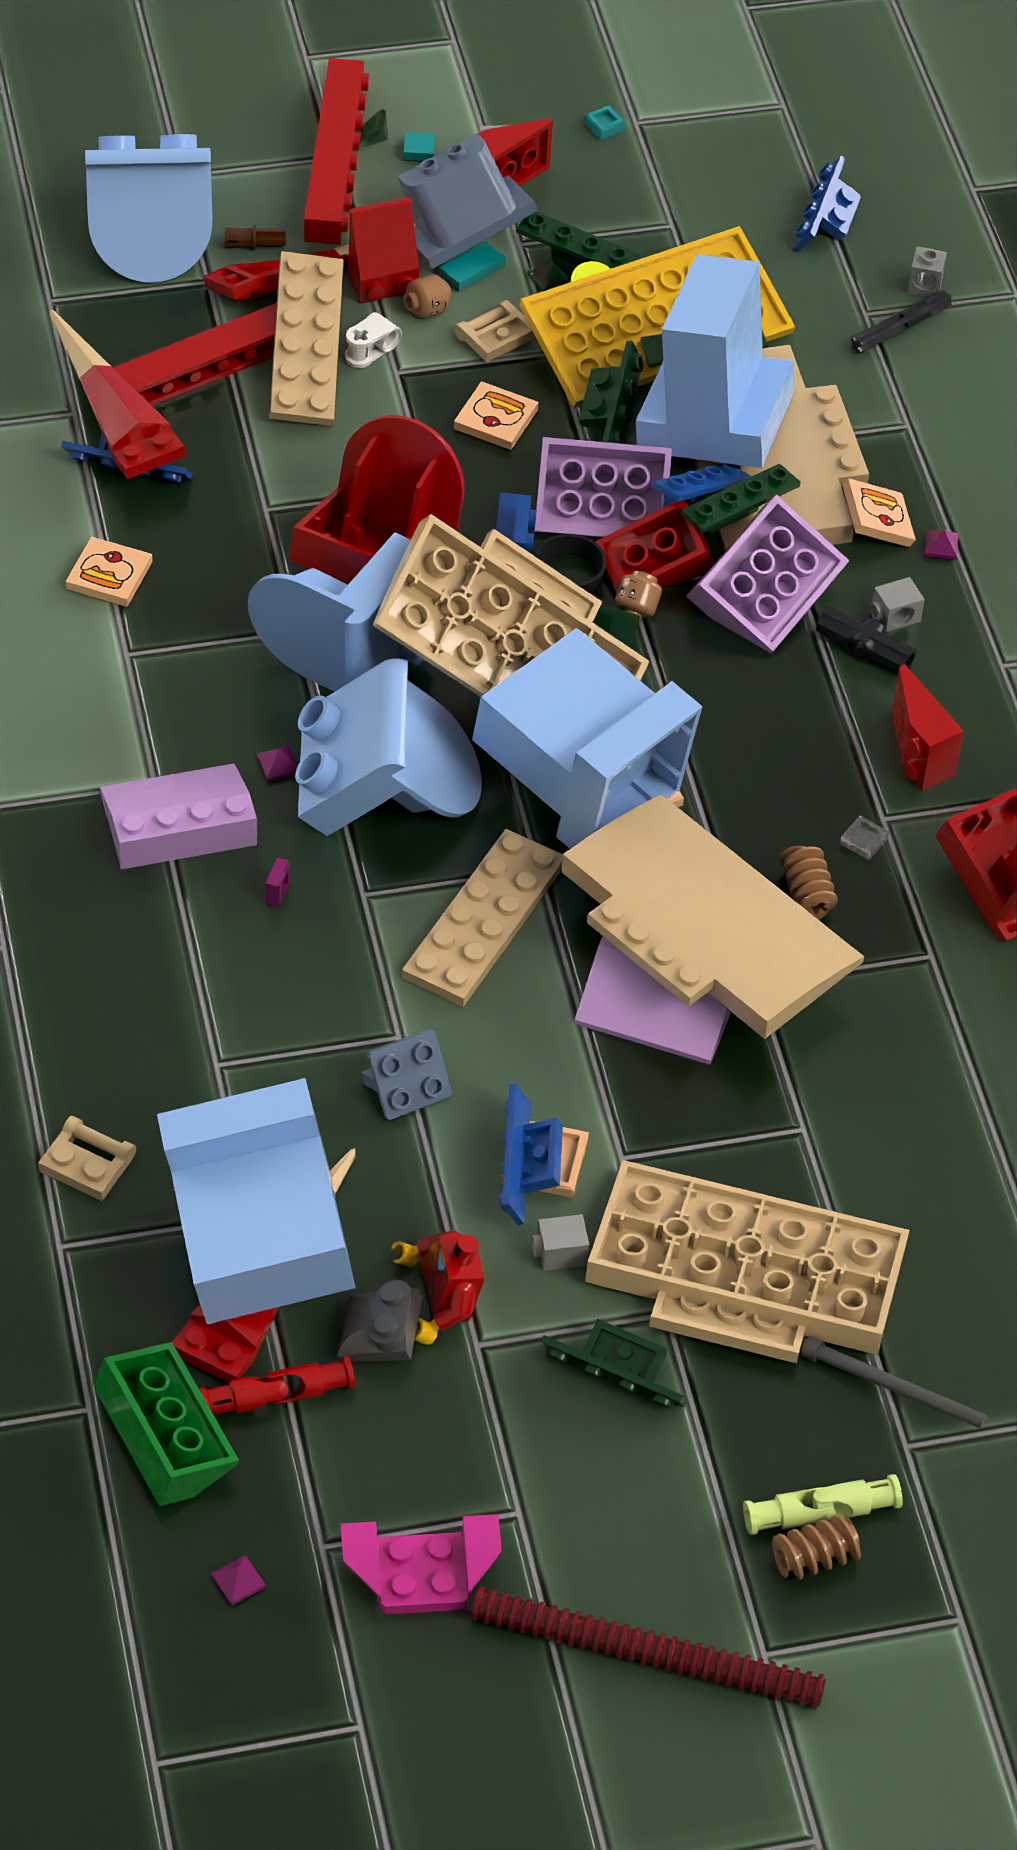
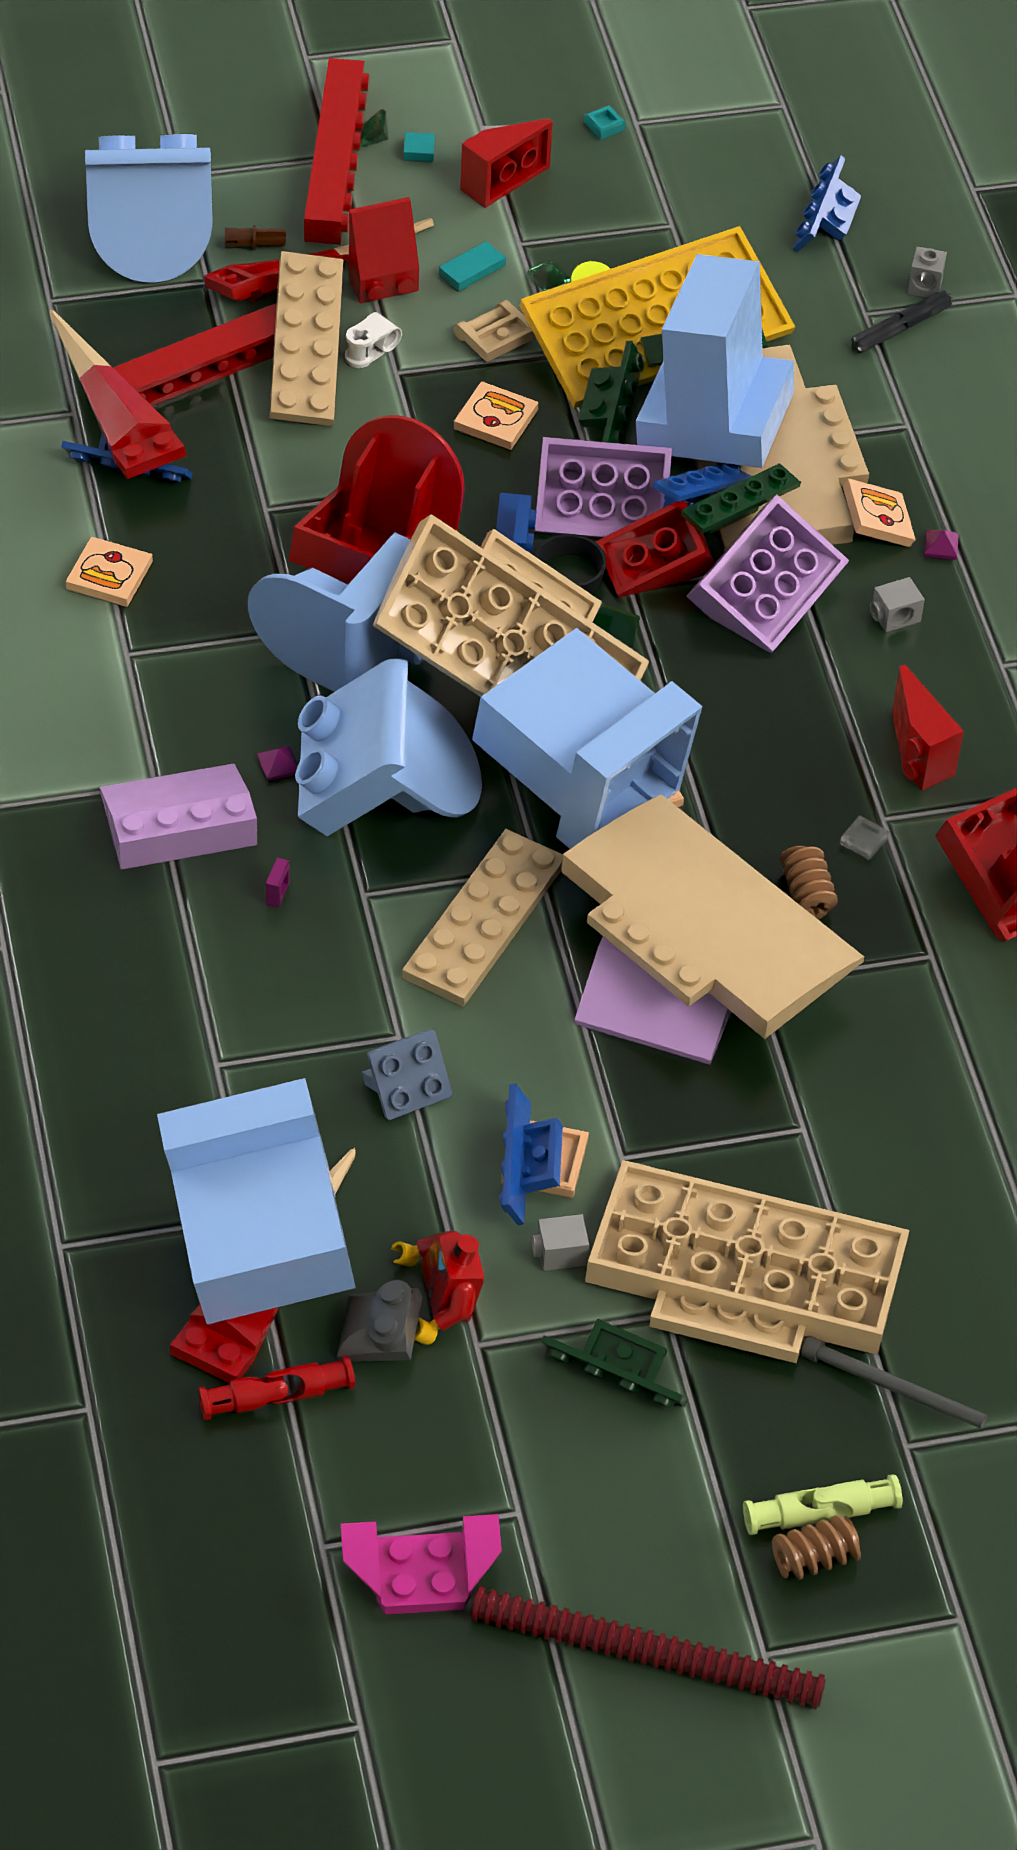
tan plate [38,1115,136,1201] -> none
green slope [93,1342,239,1506] -> none
magenta slope [211,1555,266,1606] -> none
sand blue windscreen [398,133,538,269] -> none
medium nougat head [404,274,452,319] -> none
dark green bracket [516,212,639,269] -> none
medium nougat head [614,571,662,622] -> none
black piece [816,606,917,672] -> none

